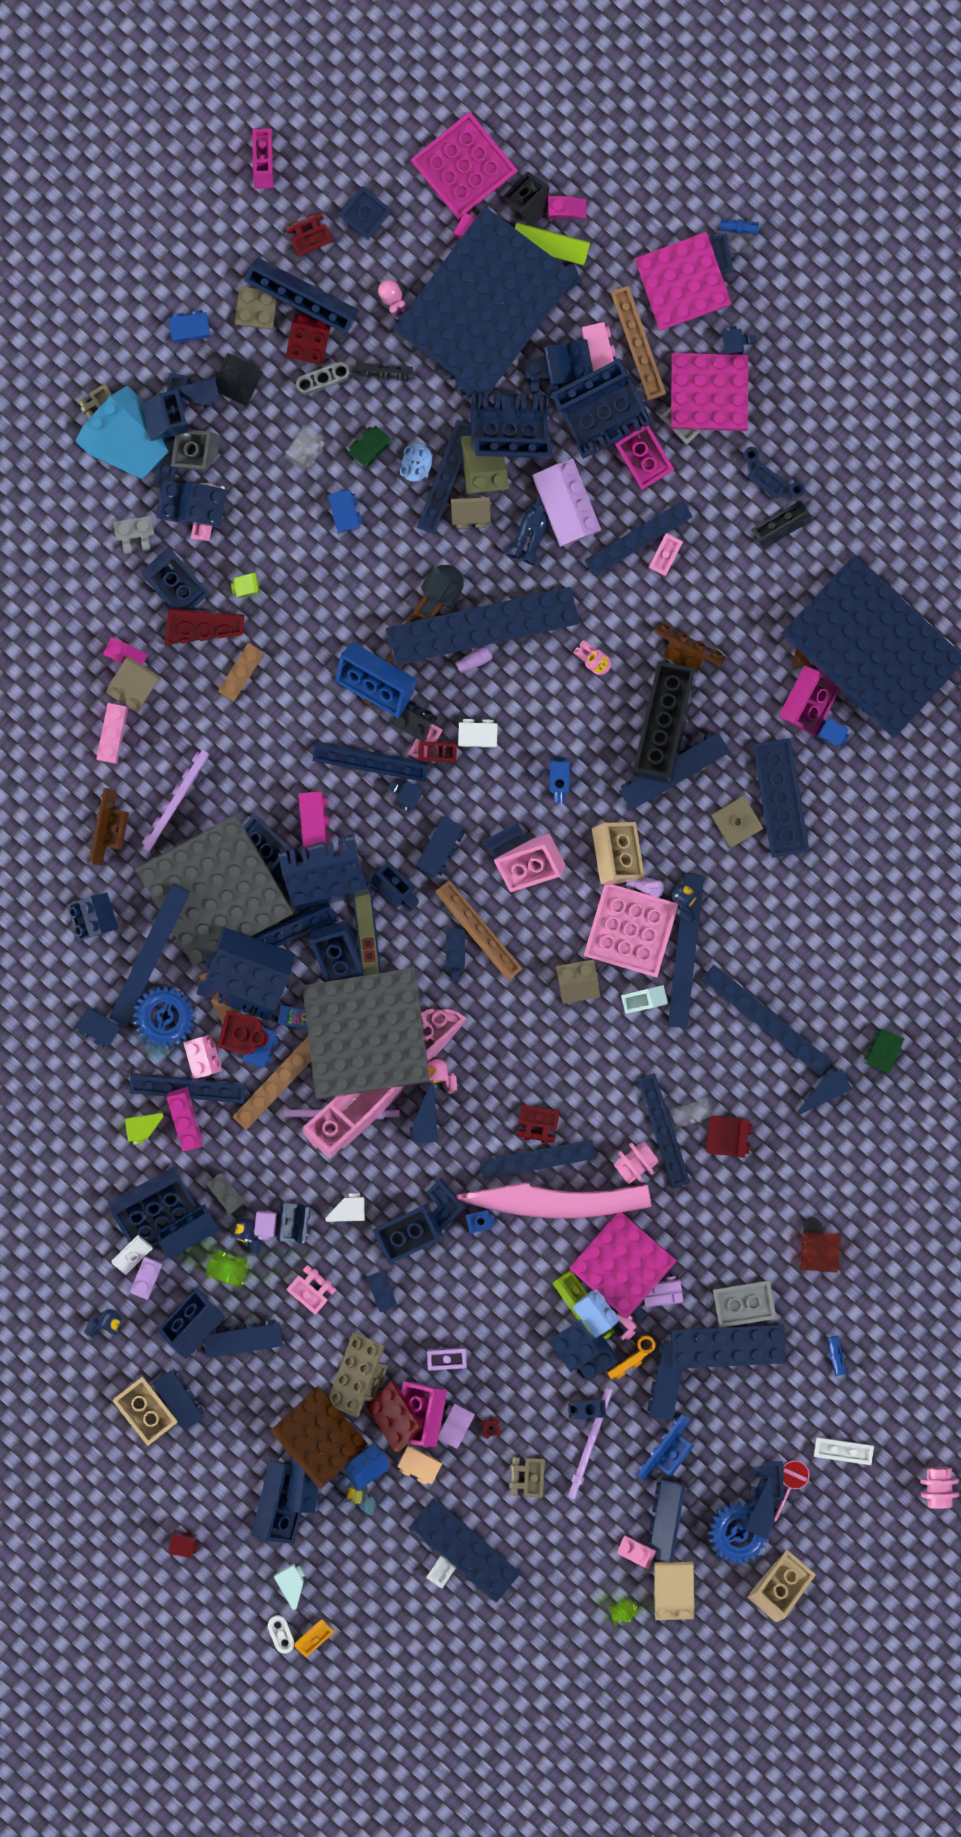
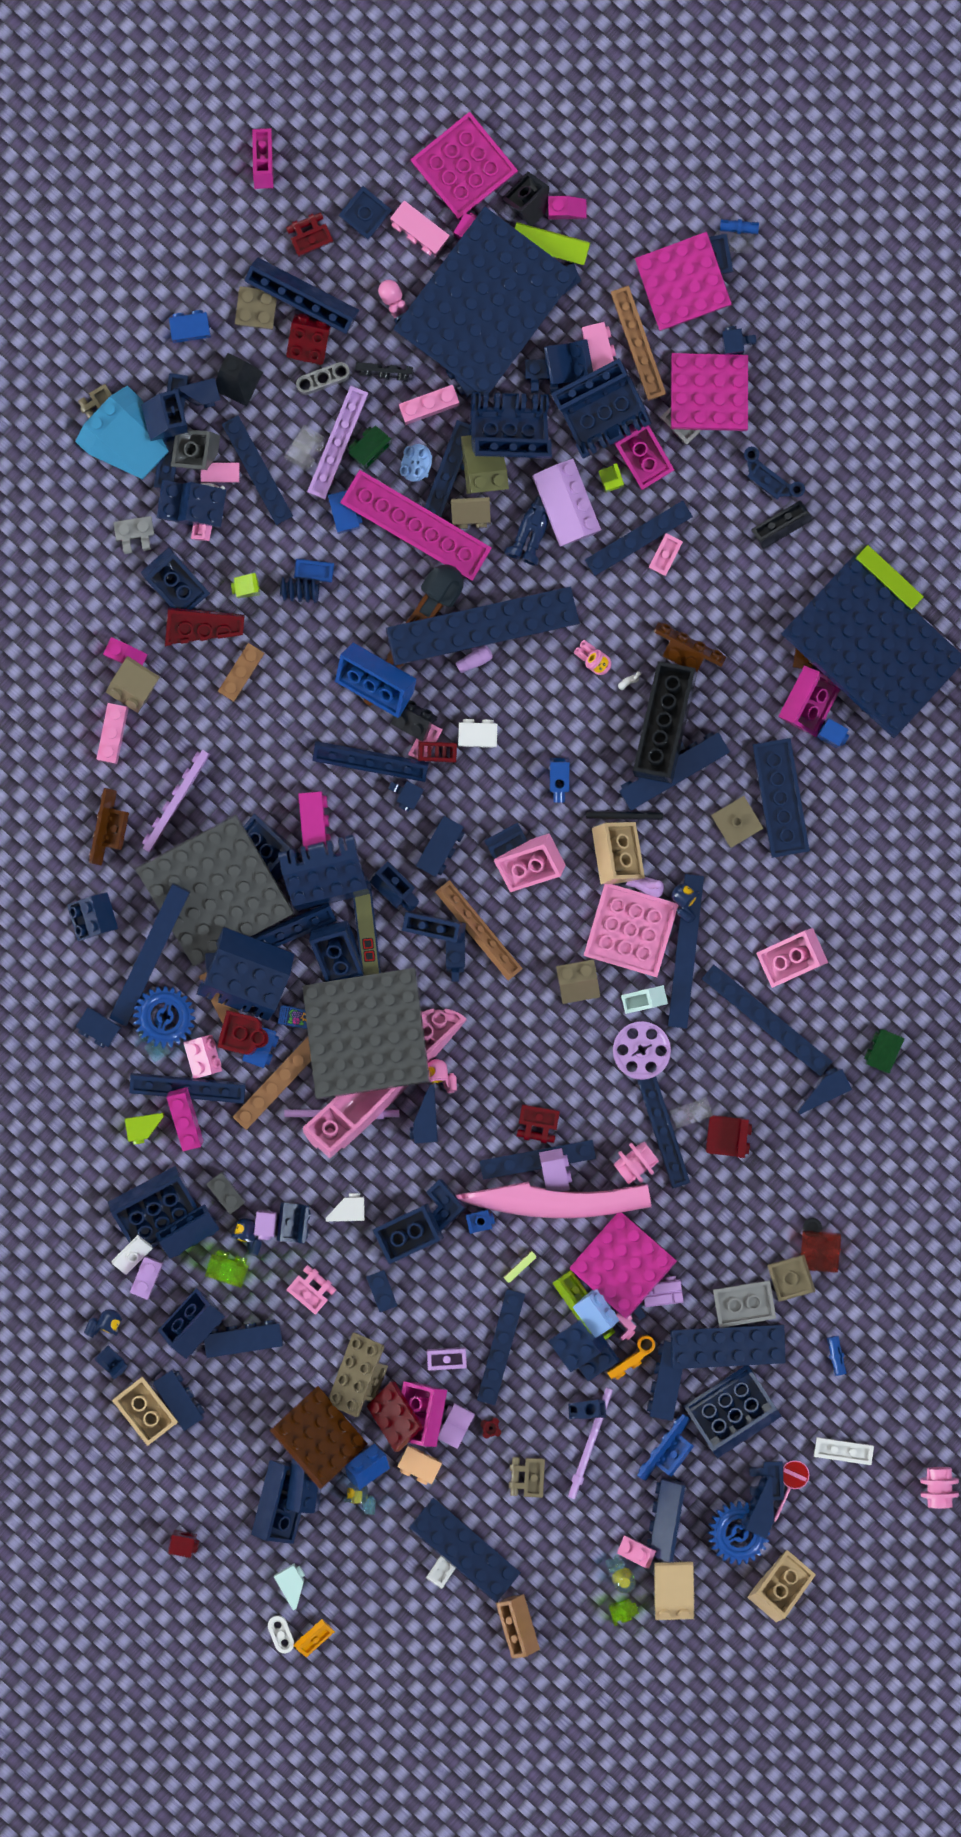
none -> dark blue bracket [95,1345,128,1379]
none -> bright pink tile [201,463,240,483]
none -> dark blue plate [222,415,293,526]
none -> dark blue piece [280,576,320,603]
none -> blue tile [294,559,334,583]
none -> lavender plate [307,386,368,500]
none -> dark pink plate [340,470,492,581]
none -> bright pink brick [390,200,450,257]
none -> bright pink brick [399,385,460,425]
none -> dark blue brick [402,912,466,943]
none -> dark blue plate [477,1289,525,1405]
none -> medium nougat brick [496,1594,540,1659]
none -> yellowish green tile [504,1251,536,1283]
none -> lavender brick [539,1148,572,1192]
none -> black bar [586,811,663,820]
none -> lime panel [599,463,624,493]
none -> clear light blue piece [606,1555,636,1594]
none -> lavender wedge [613,1021,671,1080]
none -> white piece [618,672,641,690]
none -> dark blue slope [684,1365,782,1459]
none -> bright pink slope [756,928,828,988]
none -> dark tan plate [767,1254,816,1302]
none -> lime slope [856,545,924,610]

